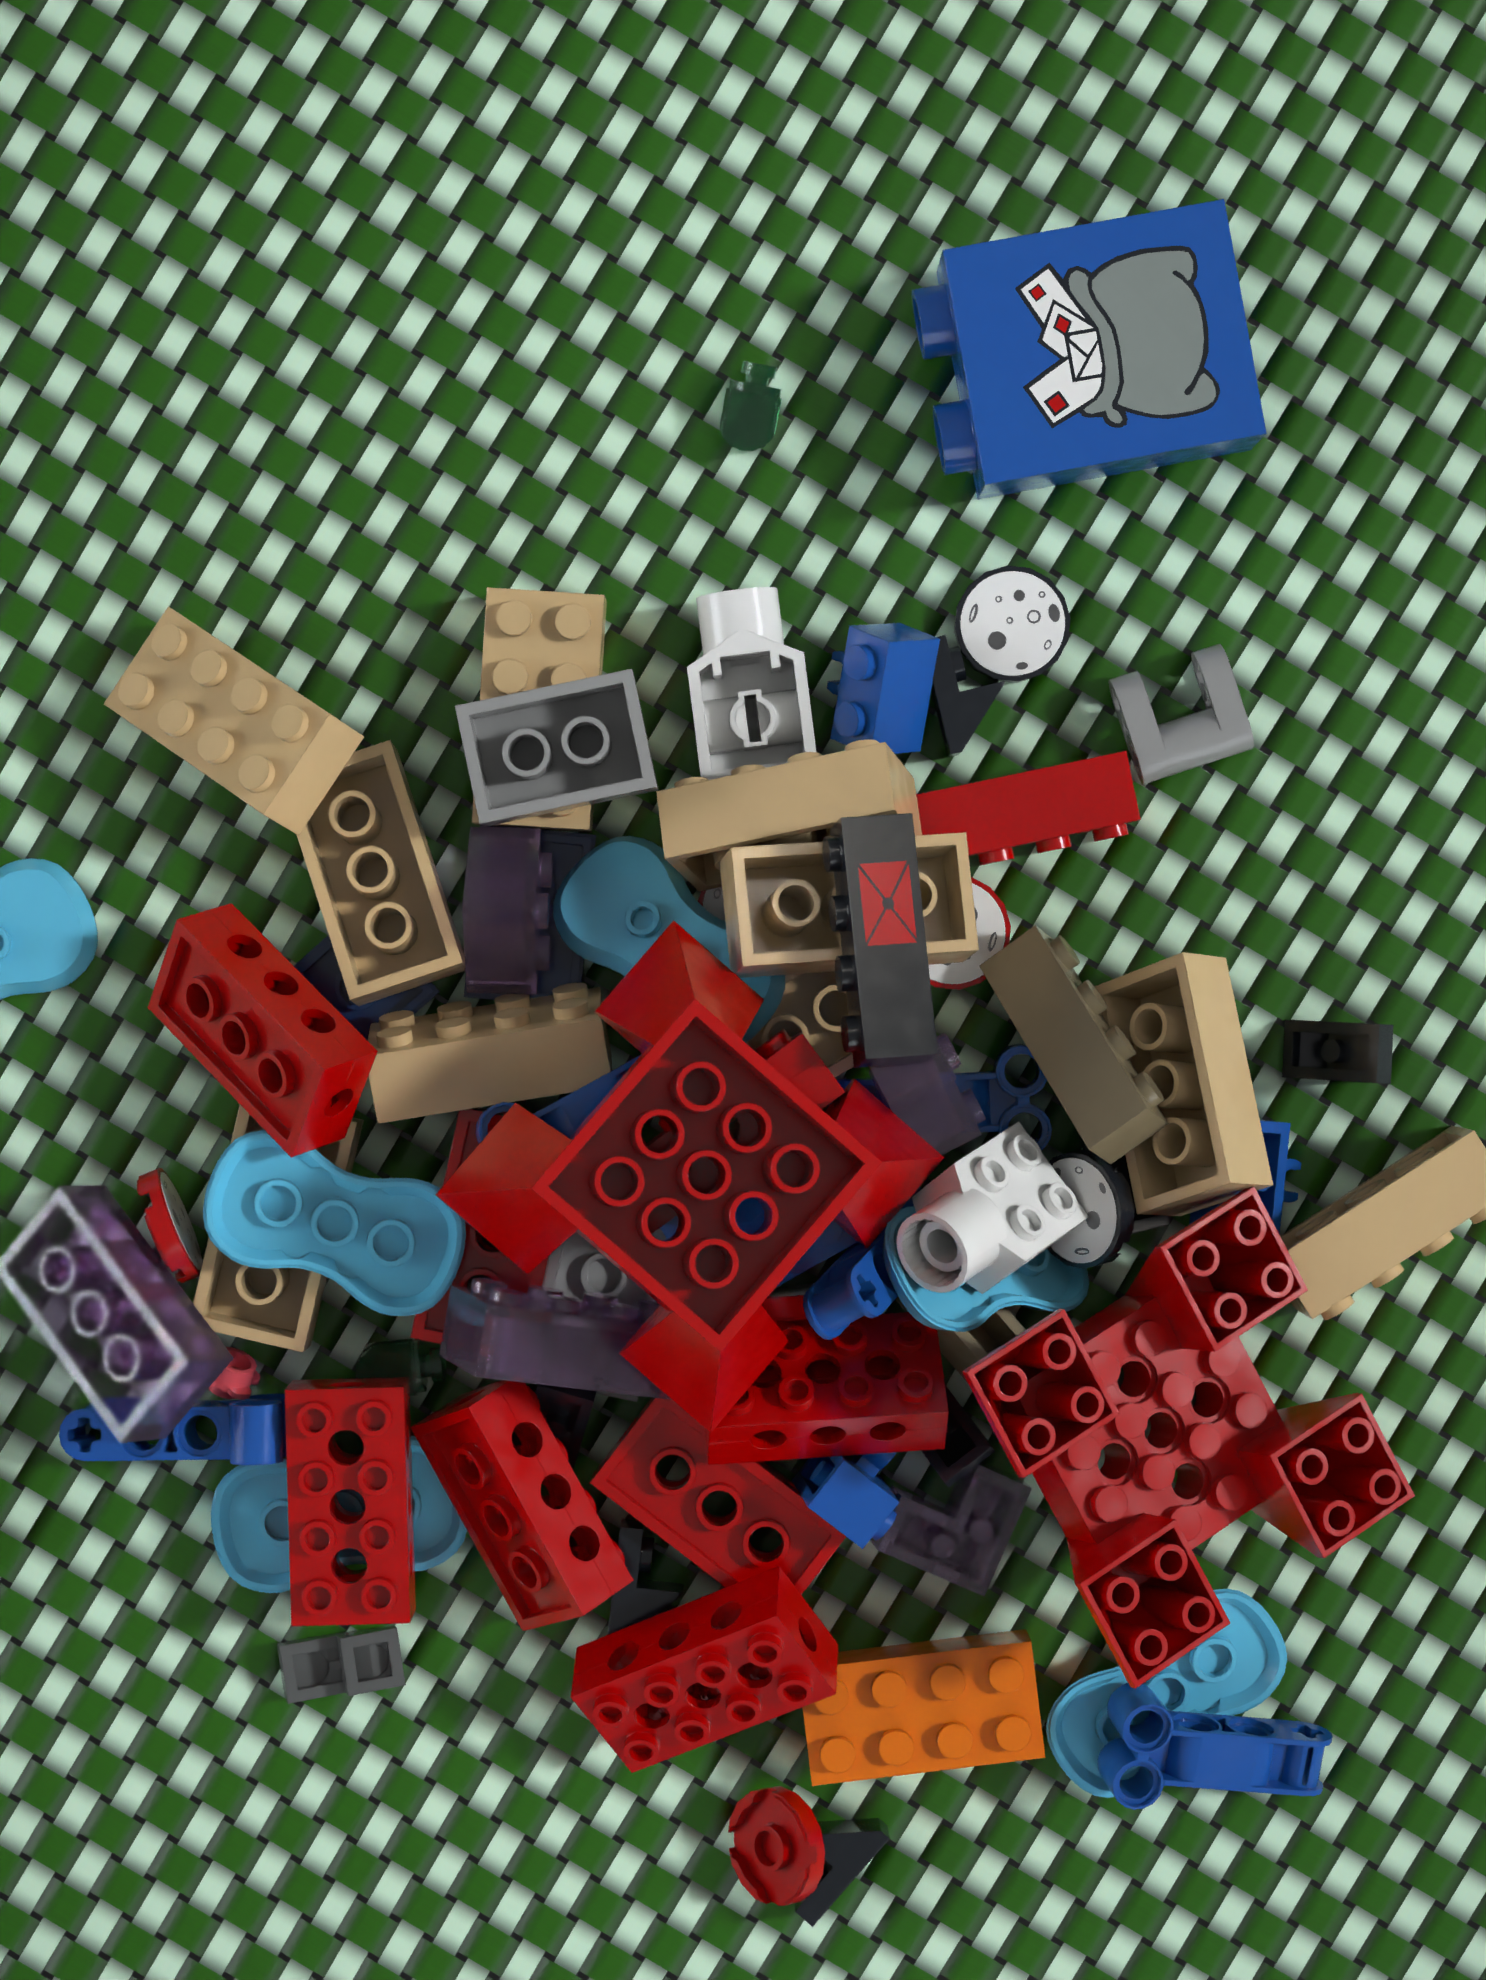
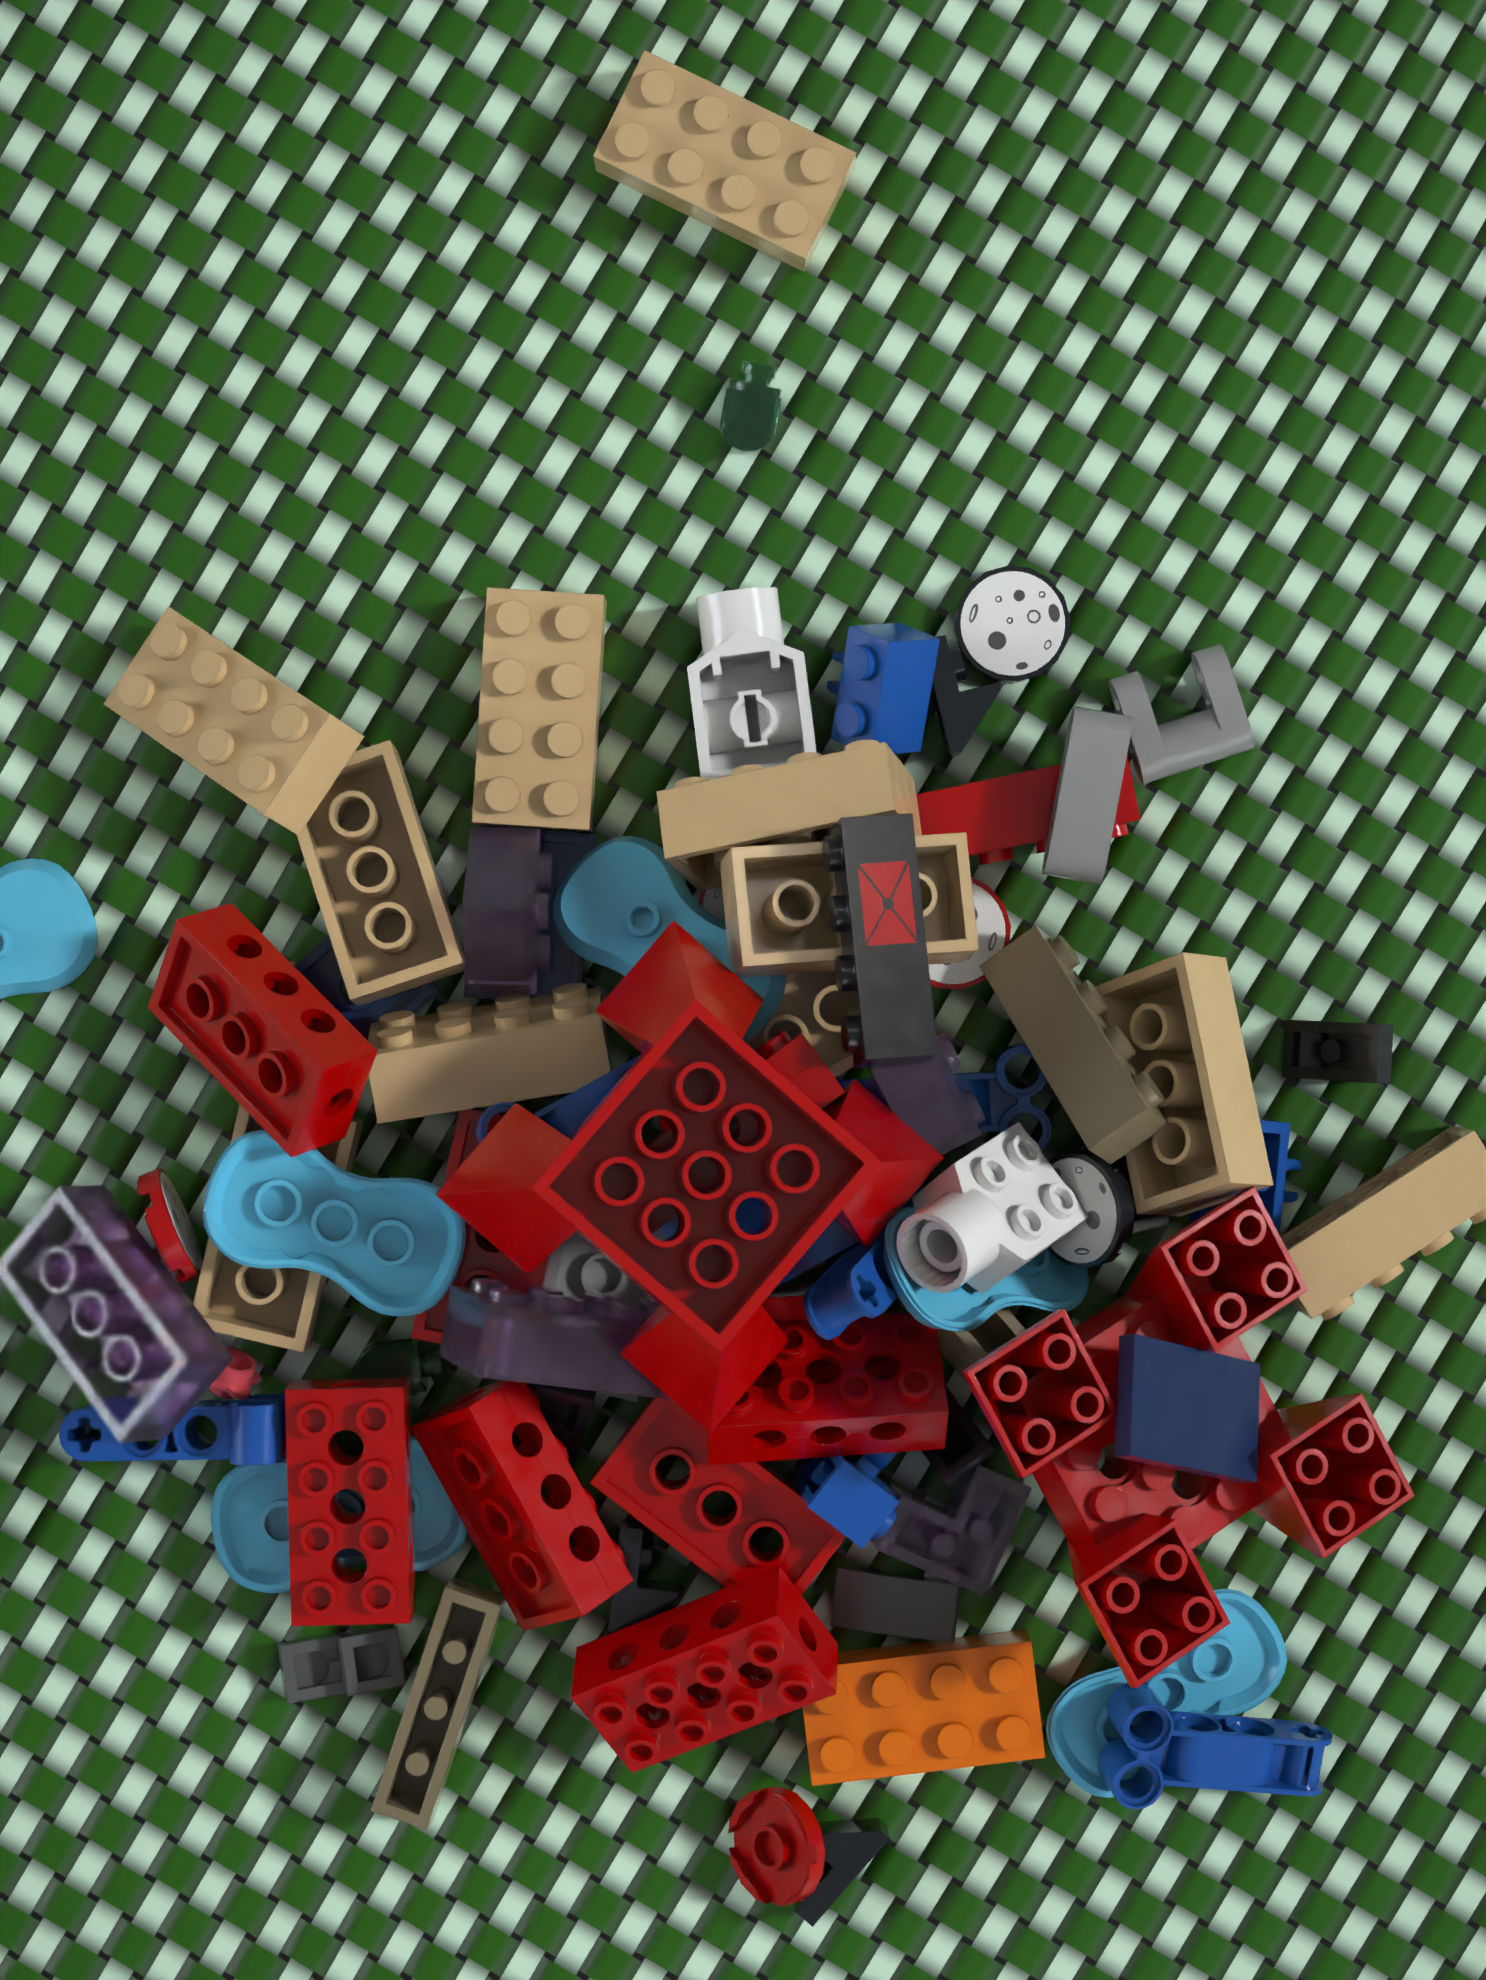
light grey brick [455,669,658,827] -> none
blue brick [912,199,1267,500] -> none
none -> dark tan brick [371,1577,506,1830]
none -> tan brick [593,50,857,272]
none -> dark grey slope [830,1566,962,1642]
none -> light grey beam [1042,706,1133,885]
none -> dark blue tile [1115,1334,1260,1483]

